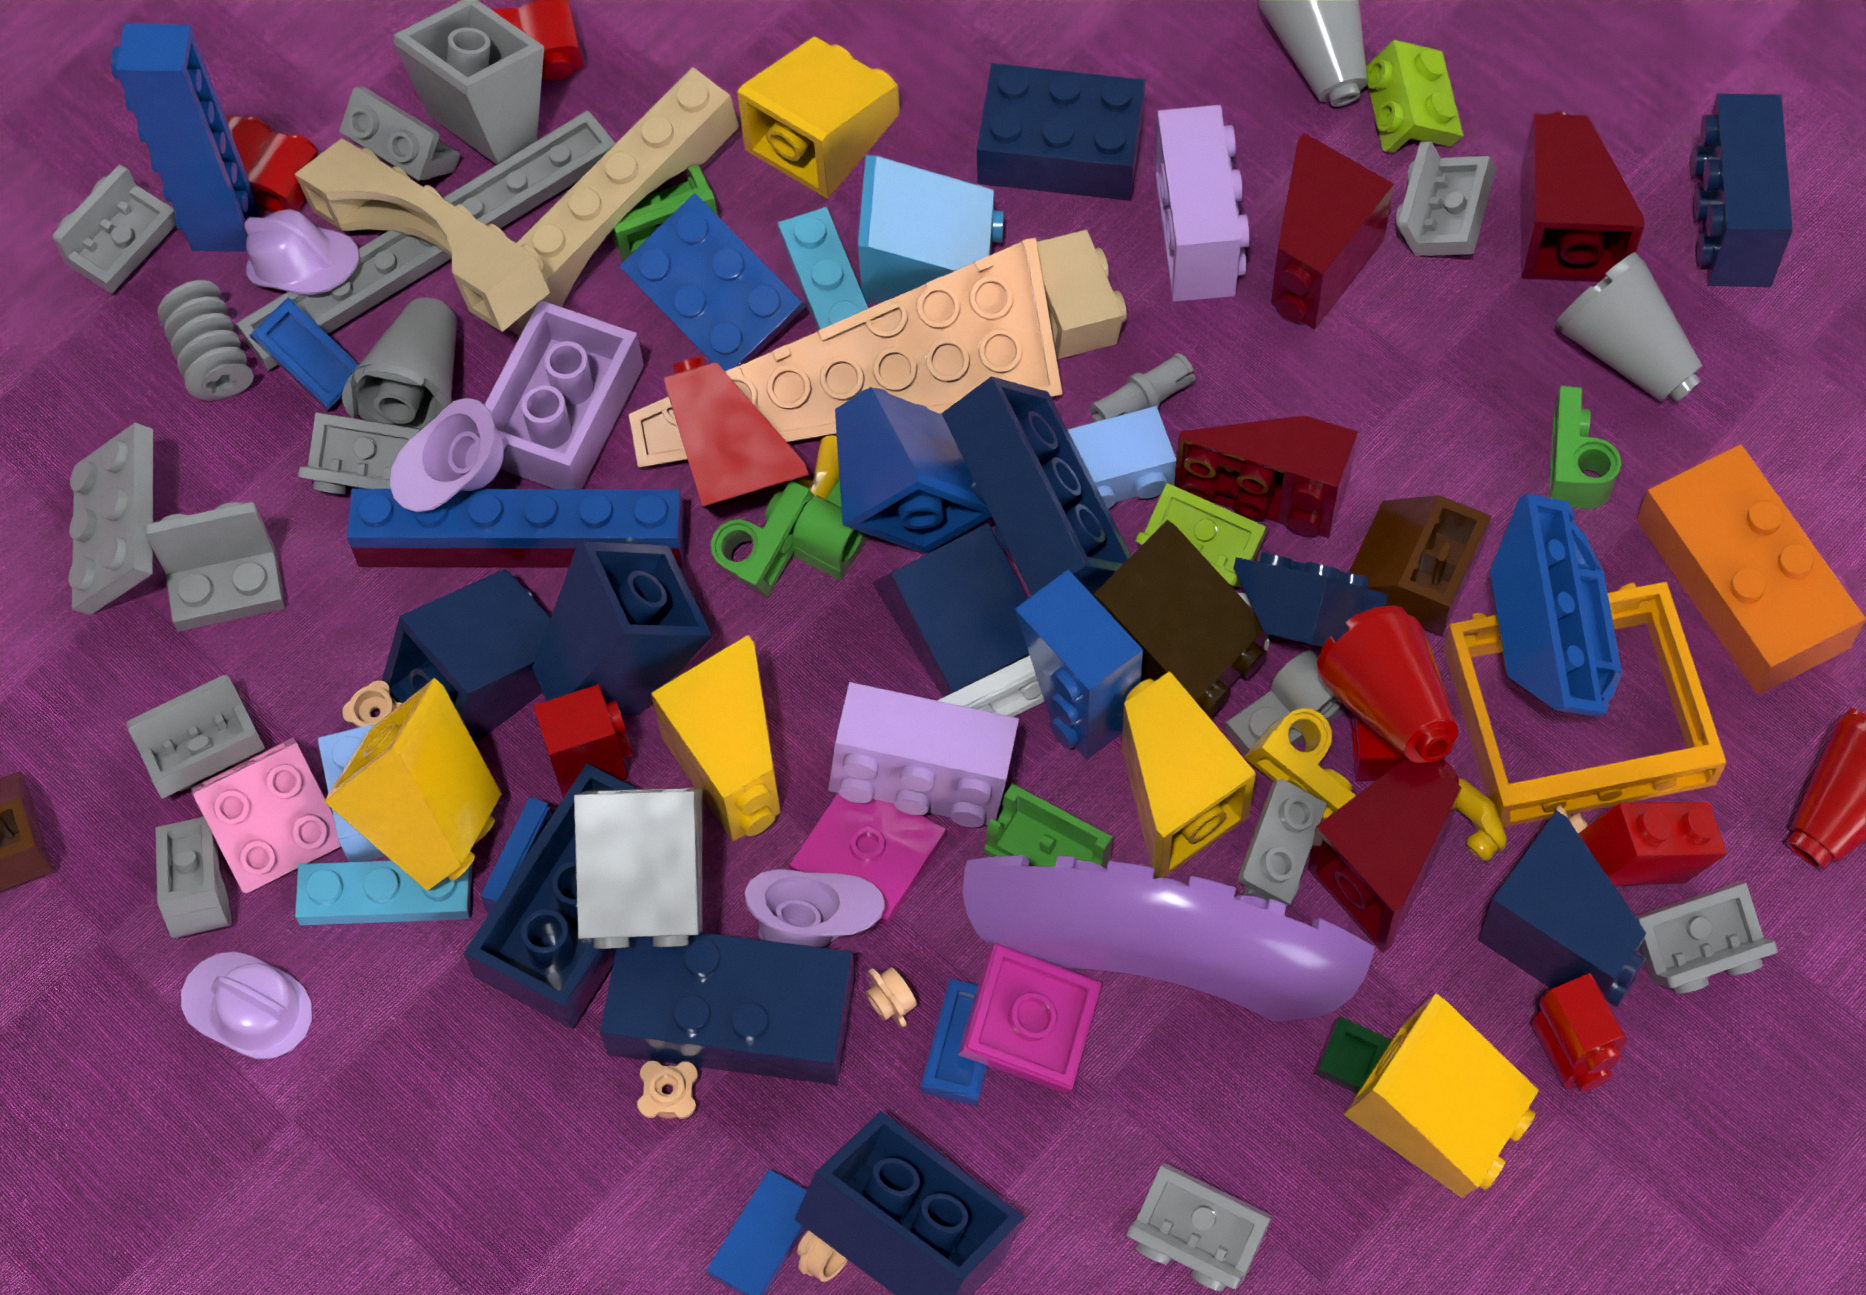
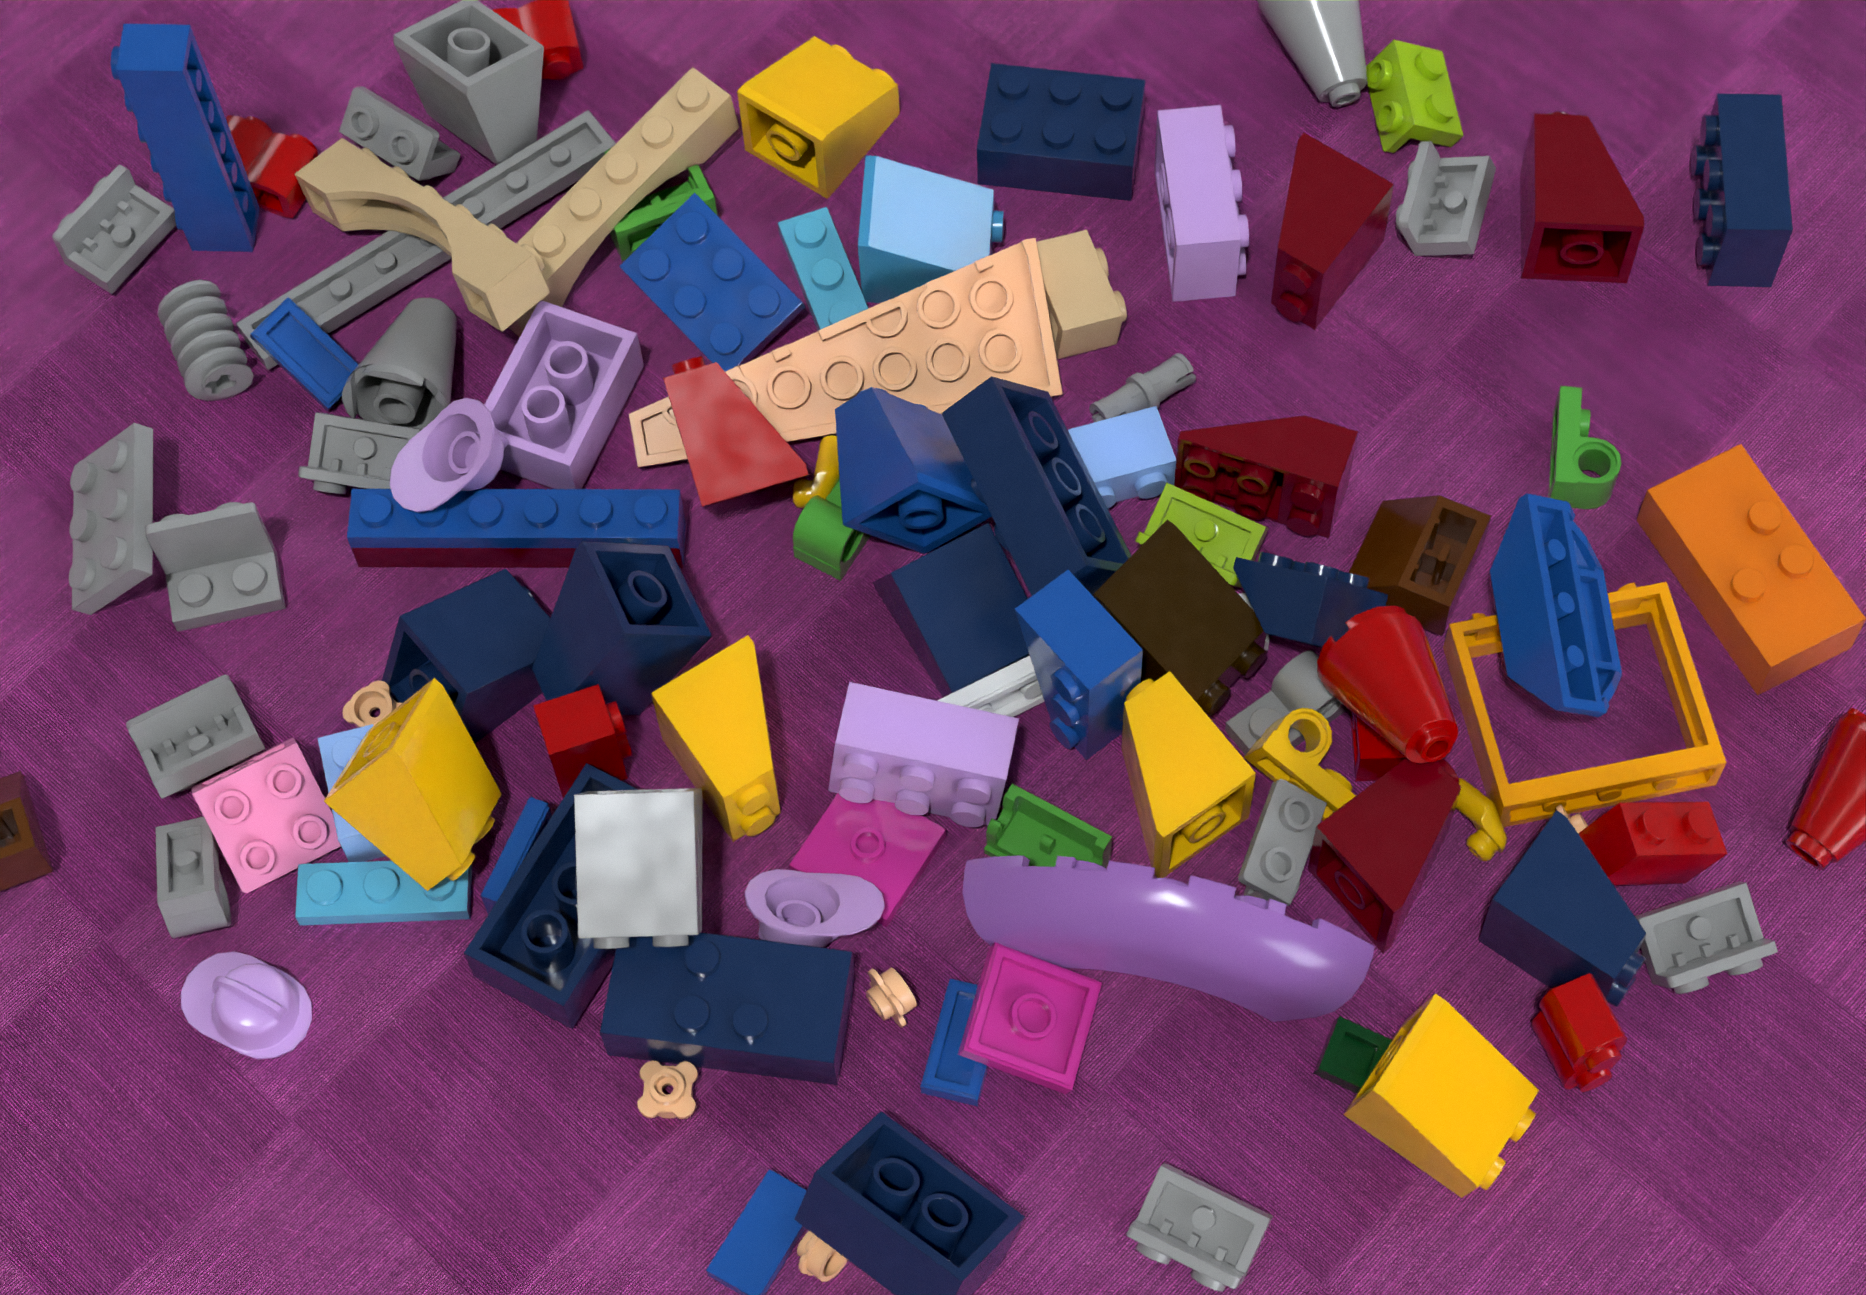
lavender piece [245,209,359,295] -> none
bright green plate [711,480,814,598] -> none
light grey cone [1555,252,1702,403] -> none

